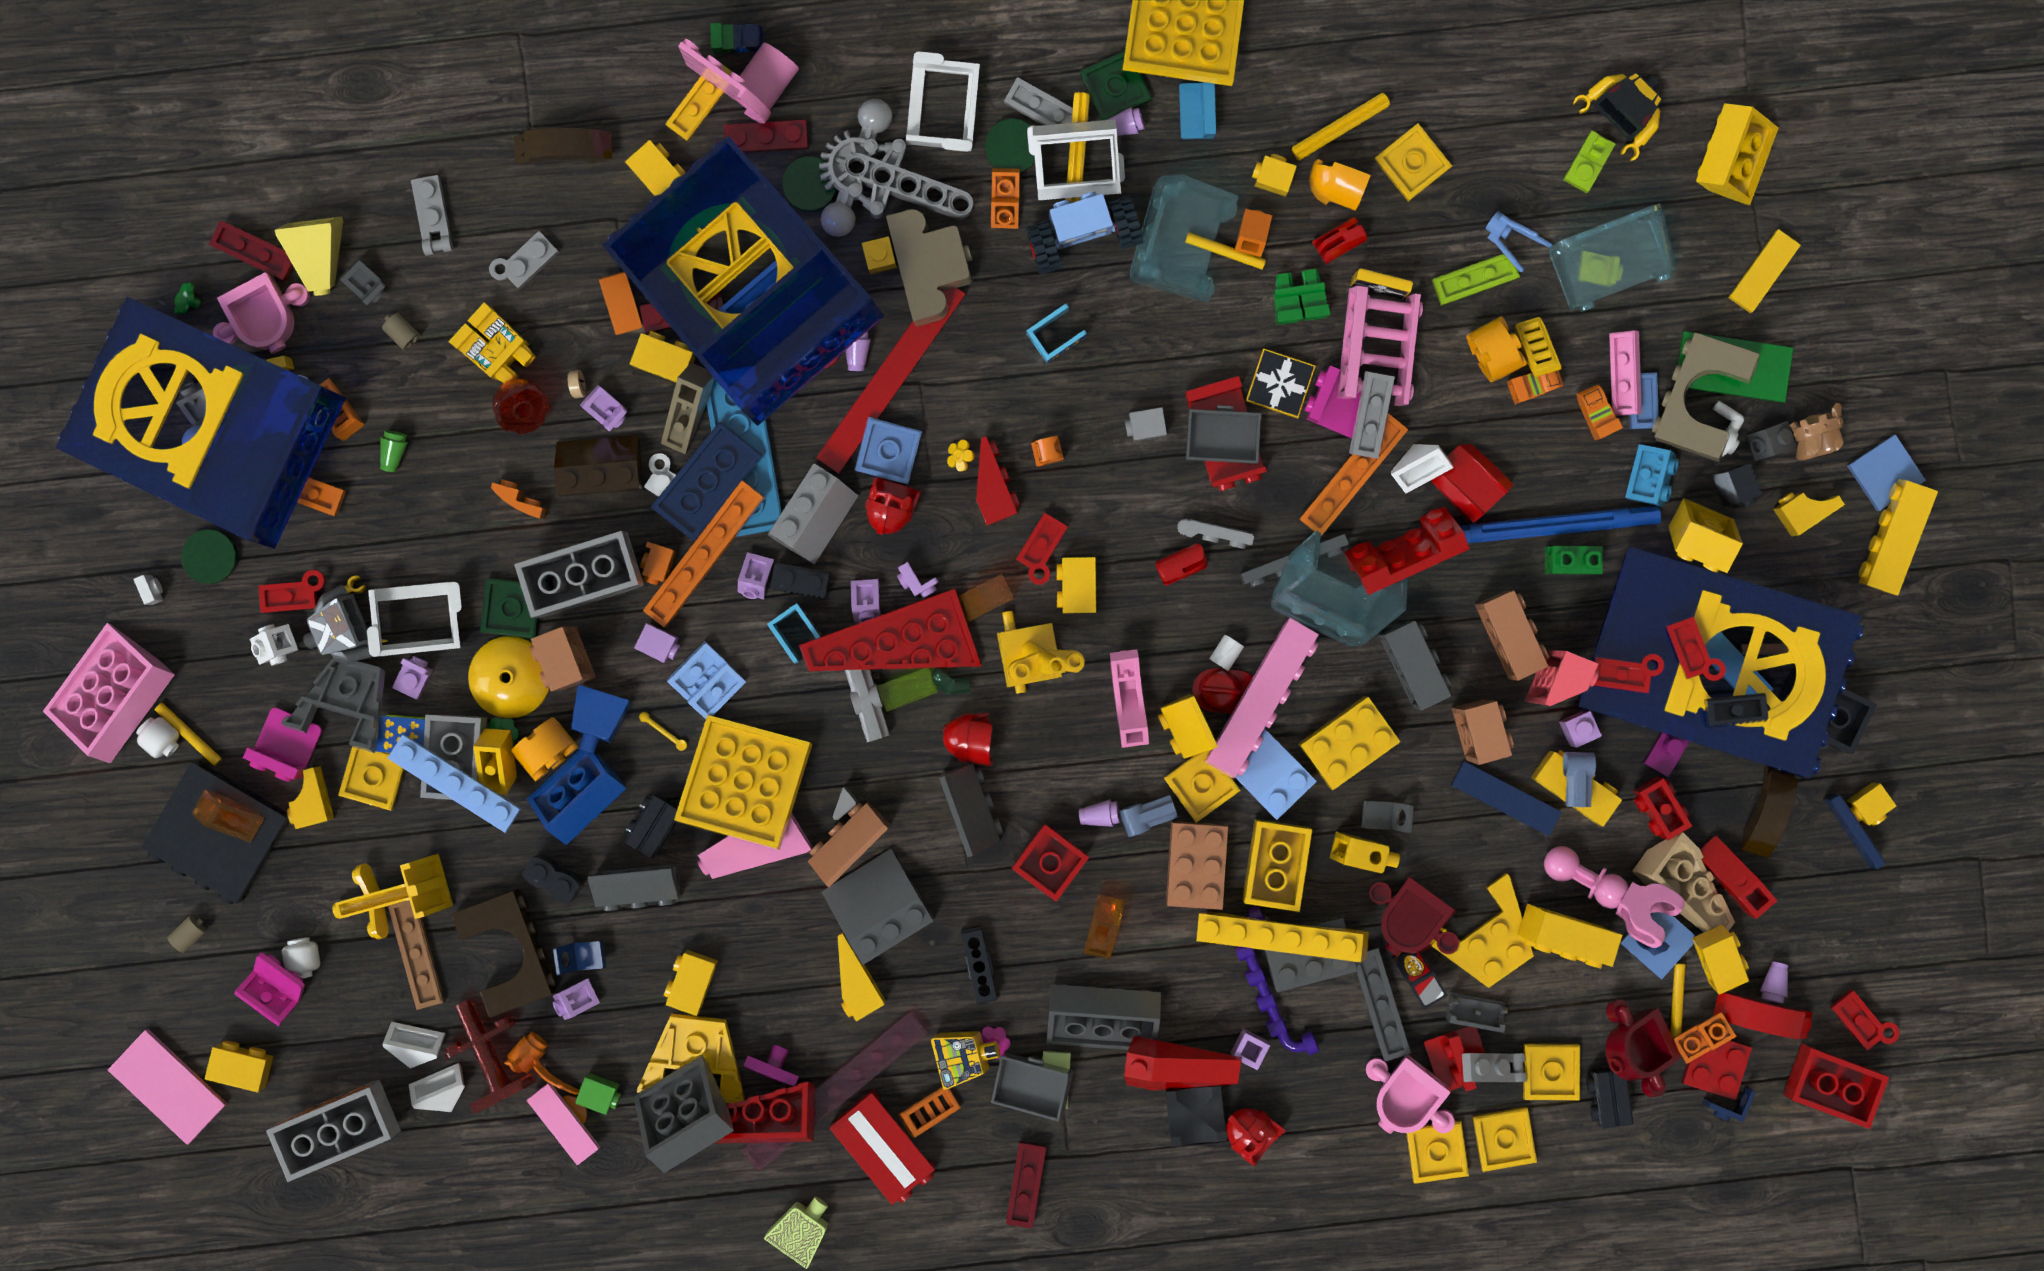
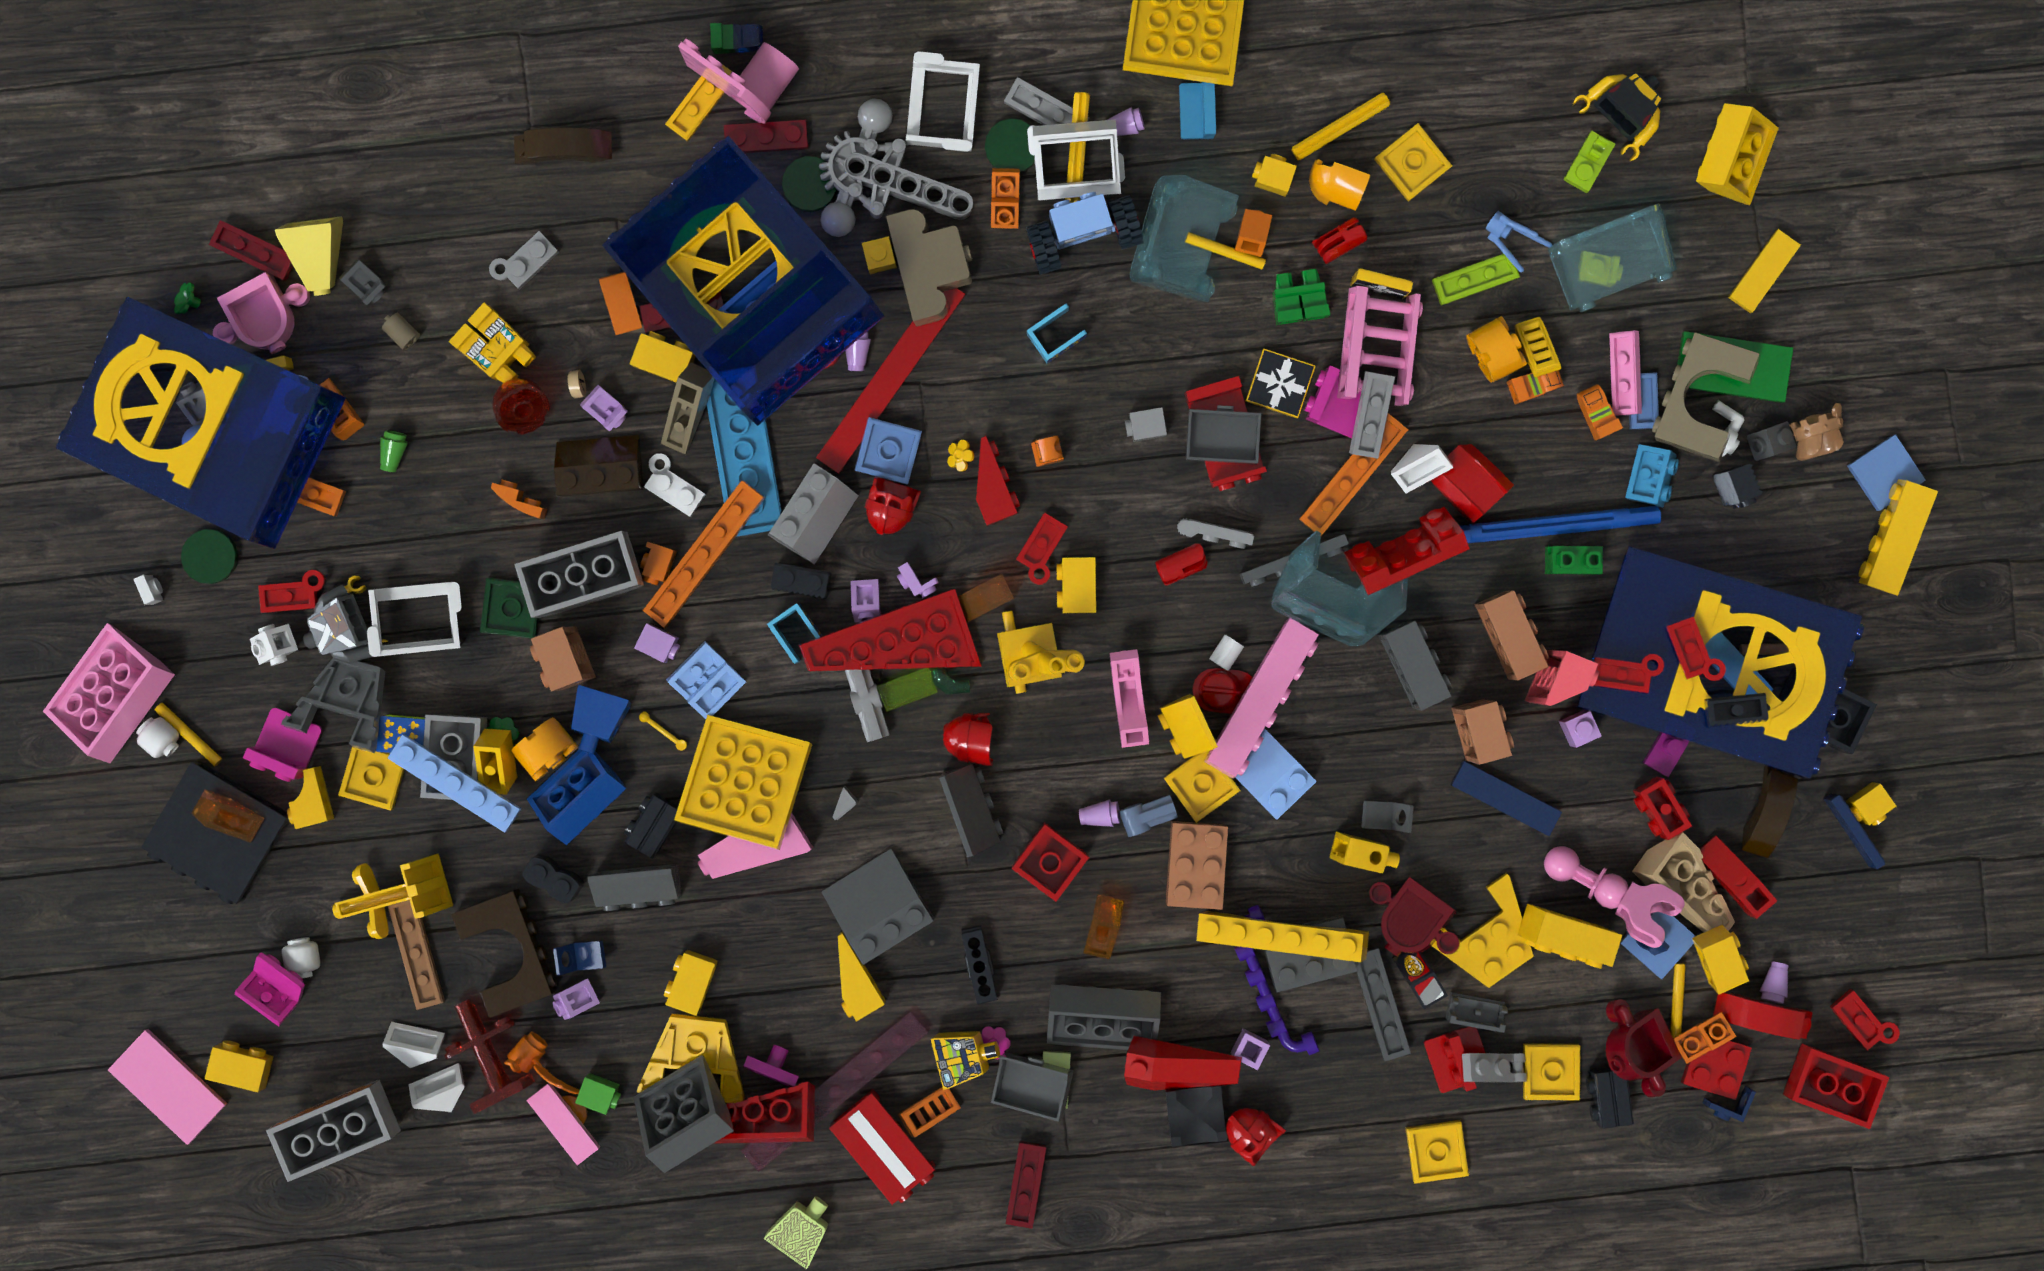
dark tan piece [167,915,207,953] -> none
lavender bracket [392,656,433,700] -> none
light grey plate [411,175,453,256] -> none
yellow dish [468,636,550,718] -> none
yellow brick [625,140,689,207] -> none
dark blue tile [651,422,764,542] -> none
lavender bracket [738,552,774,599] -> none
nougat slope [808,802,891,887] -> none
dark green tile [1079,51,1152,121] -> none
yellow brick [1242,819,1312,912] -> none
yellow brick [1298,696,1400,790] -> none
bright pink piece [1366,1055,1455,1134] -> none
yellow tile [1472,1107,1537,1172] -> none
yellow brick [1531,750,1622,827] -> none
sand blue piece [1563,752,1596,807] -> none
yellow brick [1668,498,1743,573] -> none
yellow arch [1773,492,1845,536] -> none

